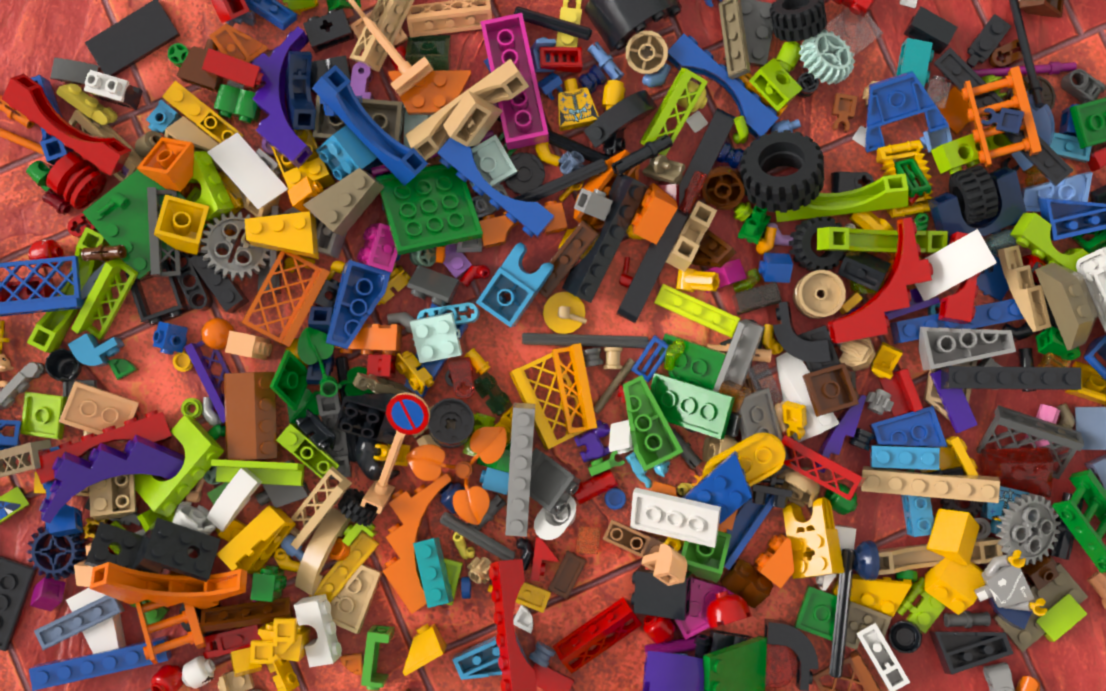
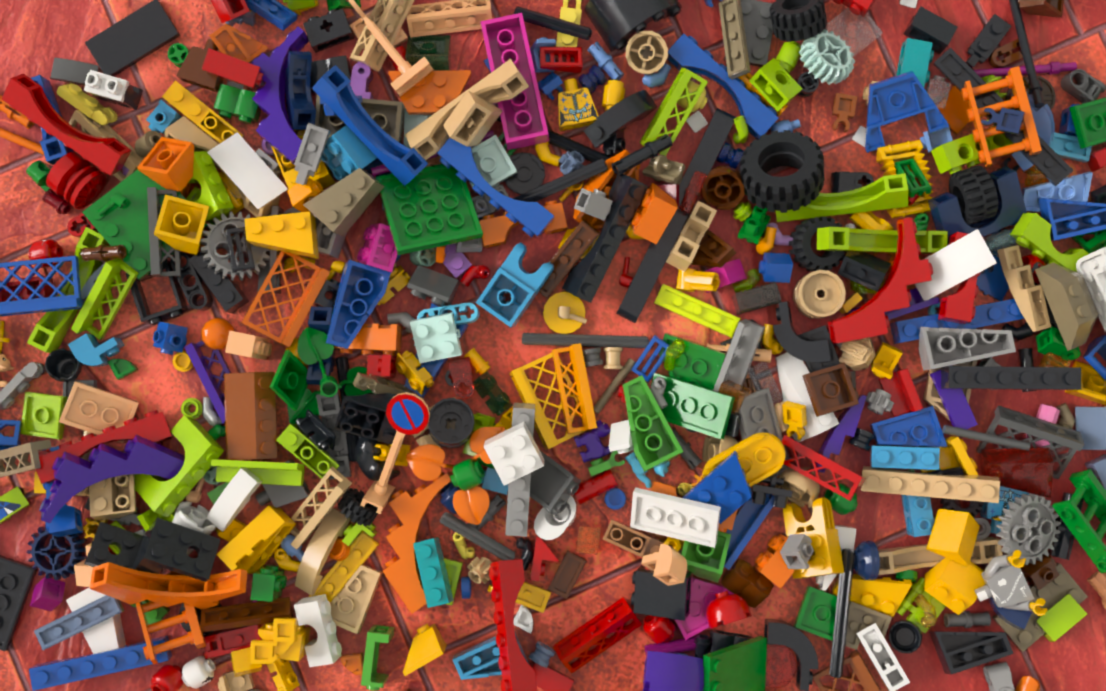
none -> black tile [225,227,255,273]
none -> light grey hinge [294,123,330,186]
none -> green head [450,459,485,491]
none -> white brick [483,421,544,486]
none -> light grey arm [650,377,668,409]
none -> light grey brick [780,534,814,569]
none -> clear yellow arm [914,594,937,628]
none -> dark grey bar [942,425,1030,451]

